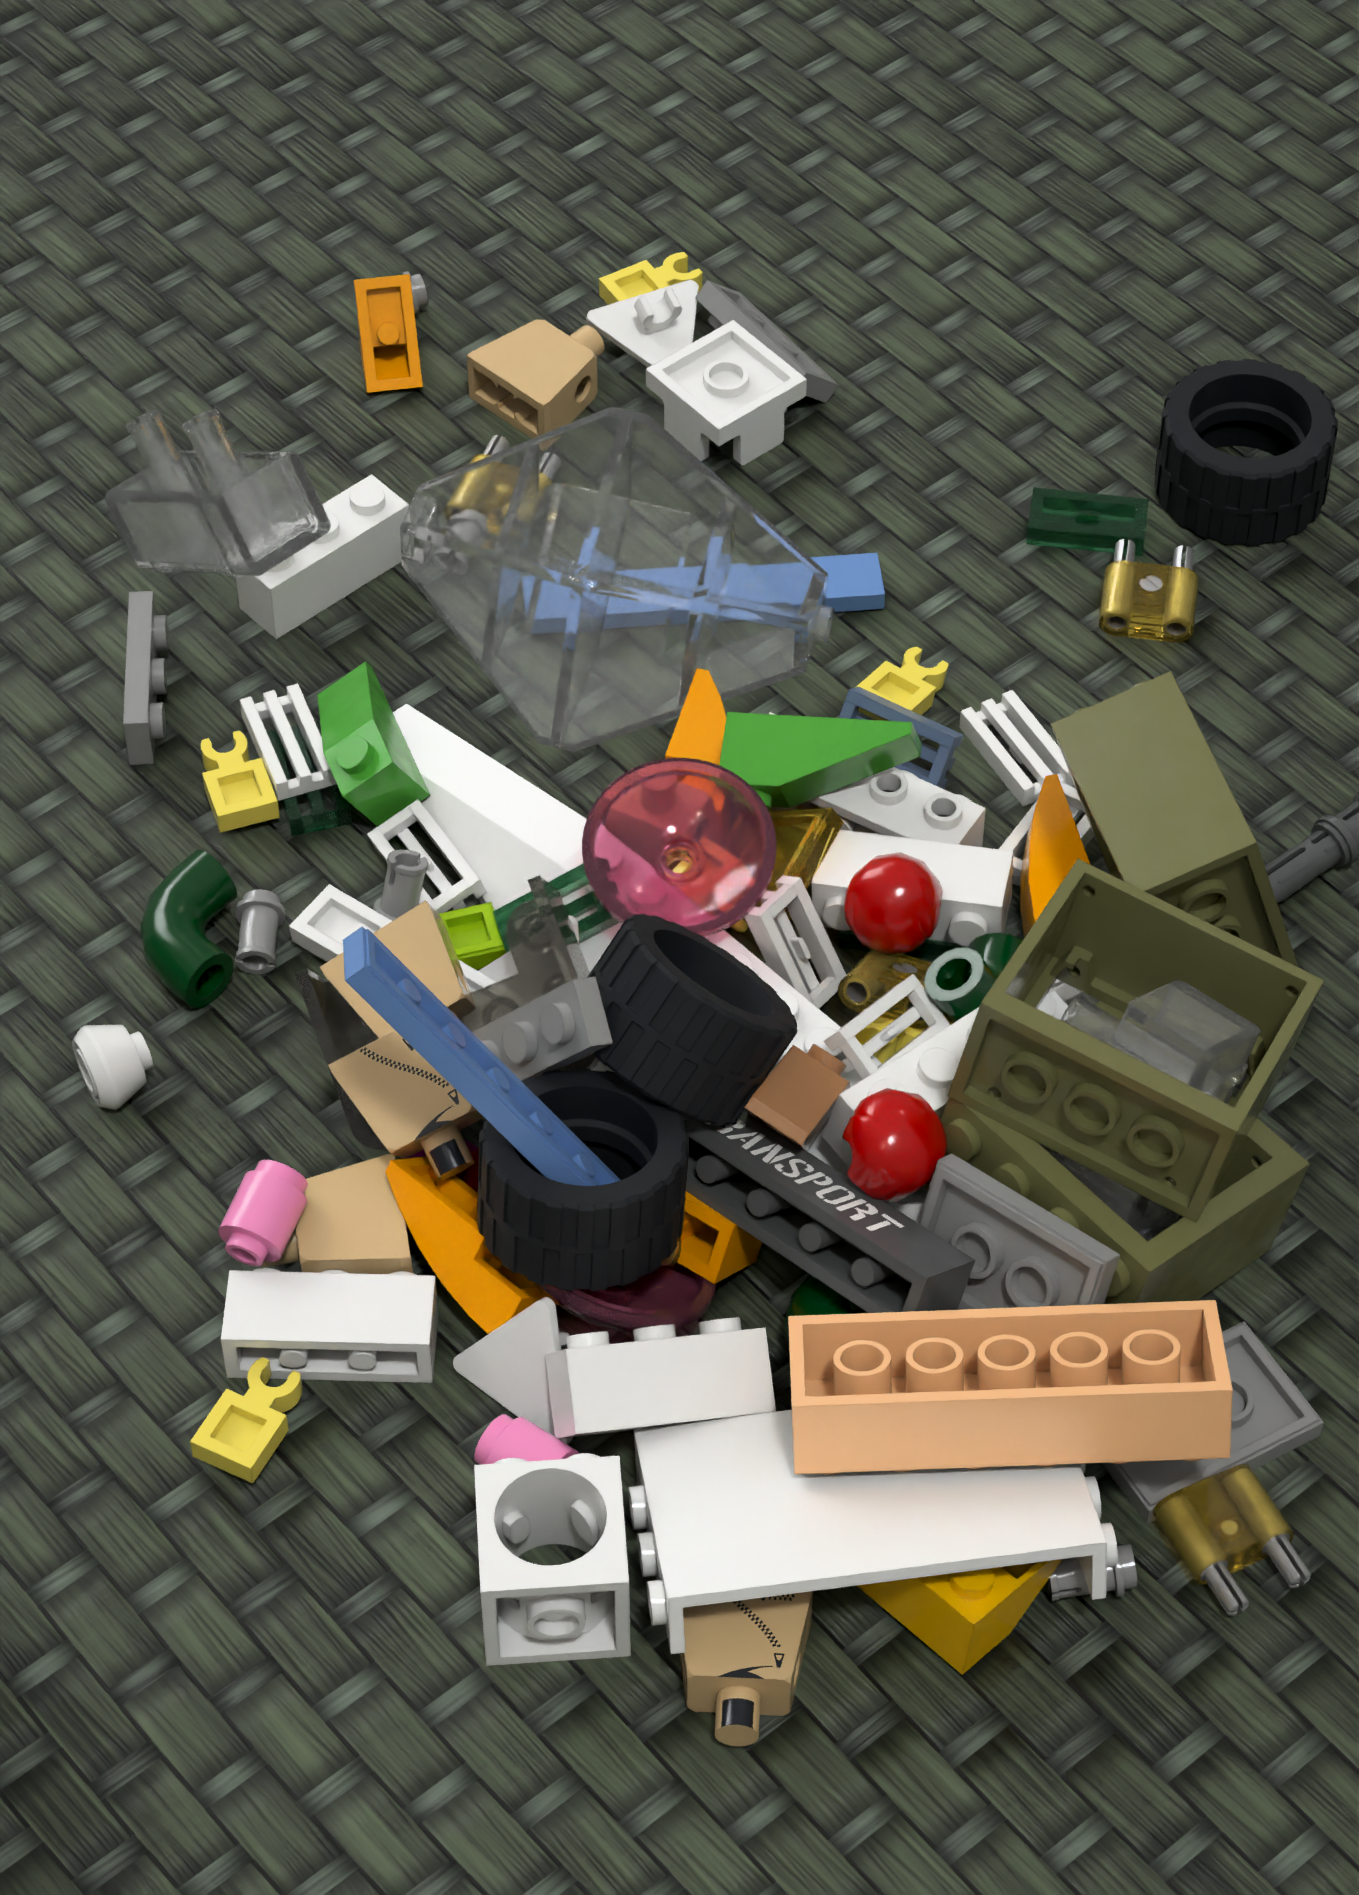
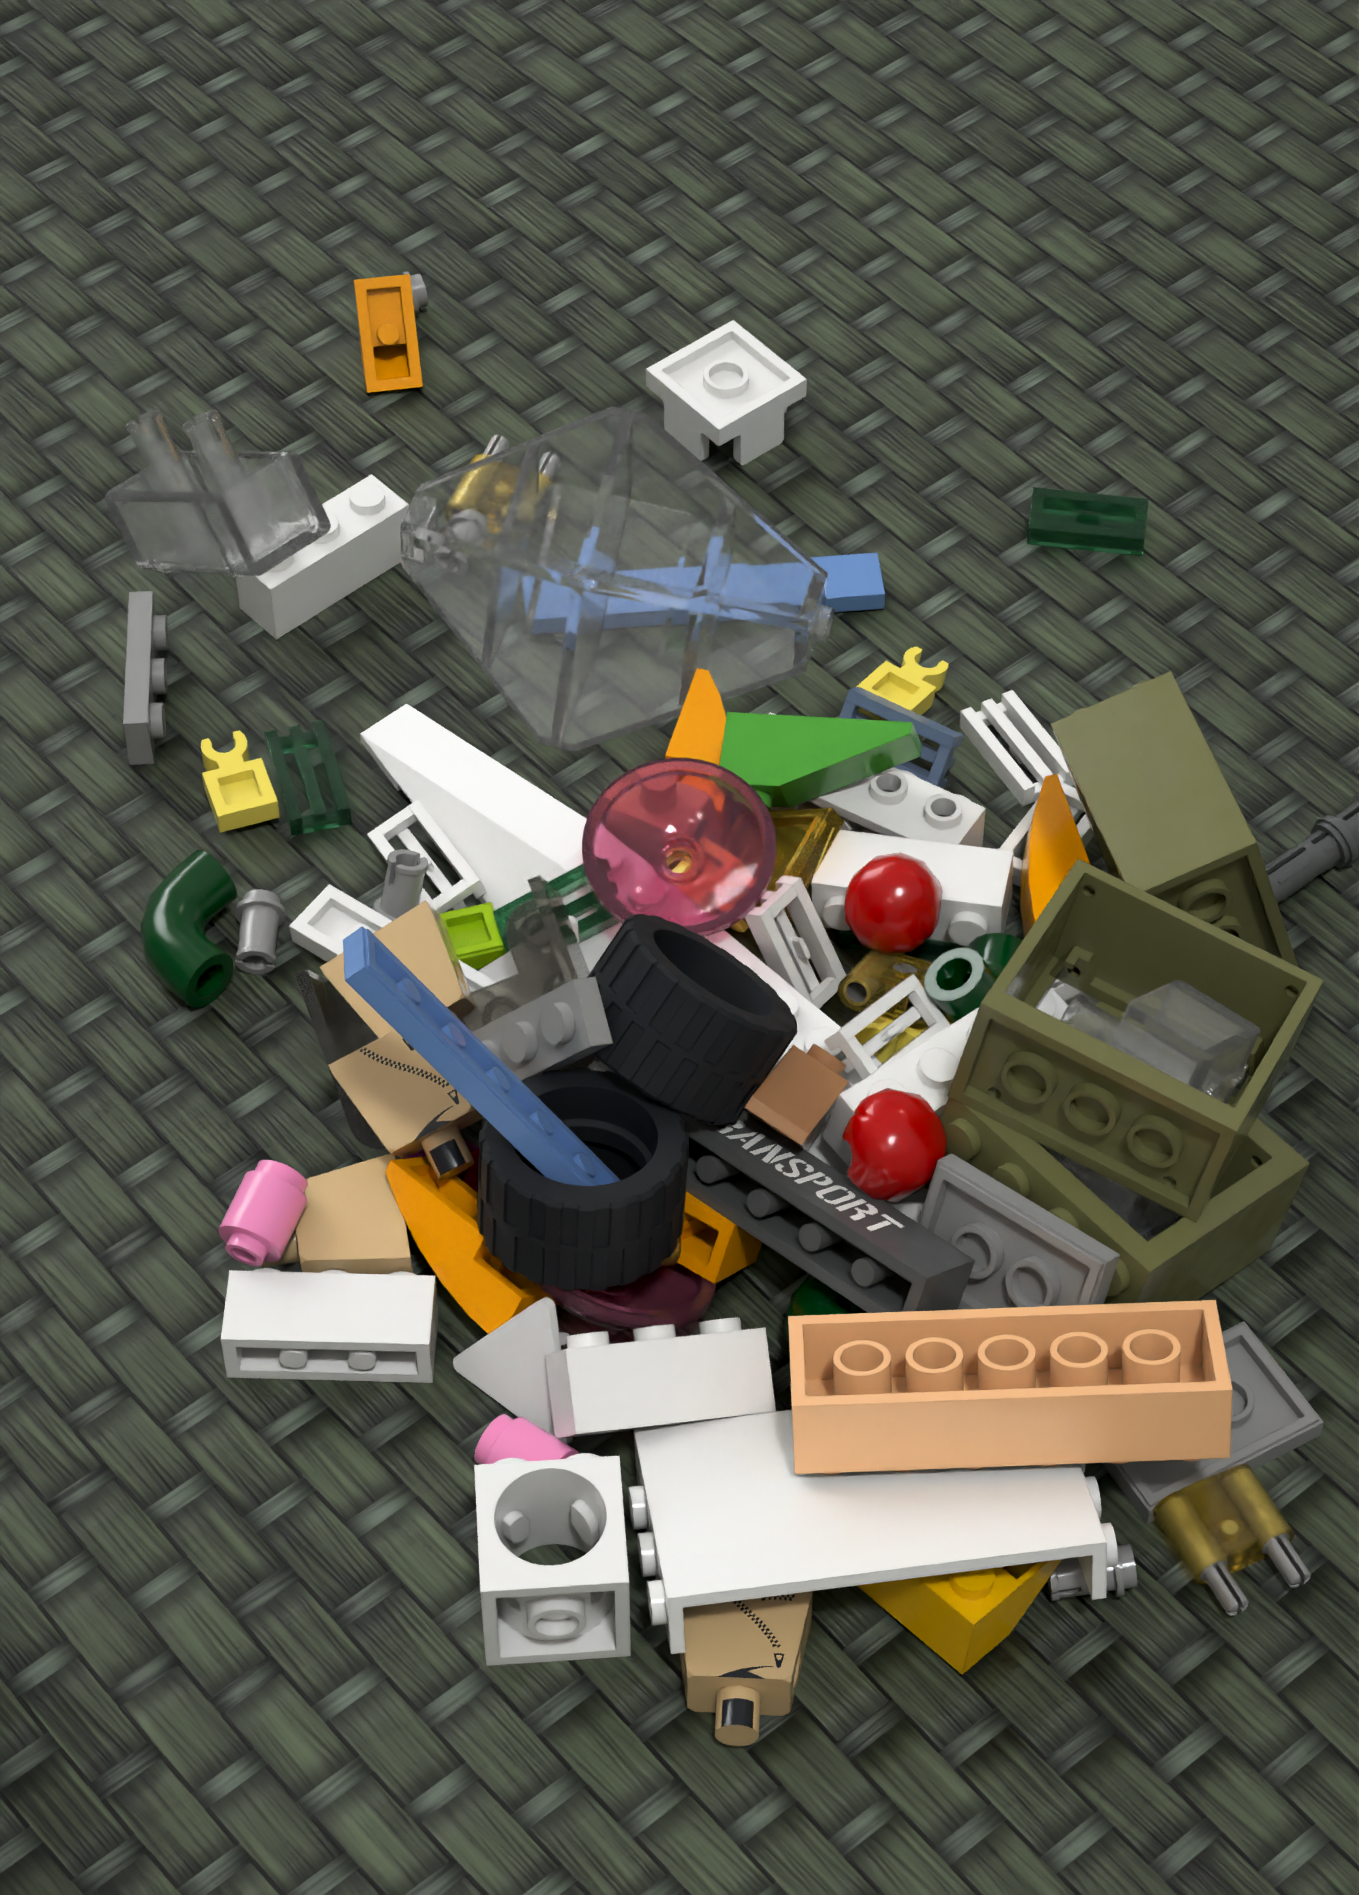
white cone [72,1025,154,1110] -> none
light yellow plate [190,1357,302,1483] -> none
white tile [240,683,337,801] -> none
bright green slope [317,661,430,827] -> none
tan torso [467,319,605,447] -> none
white piece [586,280,699,367] -> none
light yellow plate [599,252,703,305] -> none
light grey plate [695,280,839,403] -> none
clear yellow piece [1099,539,1199,642] -> none
black tyre [1154,359,1338,546] -> none

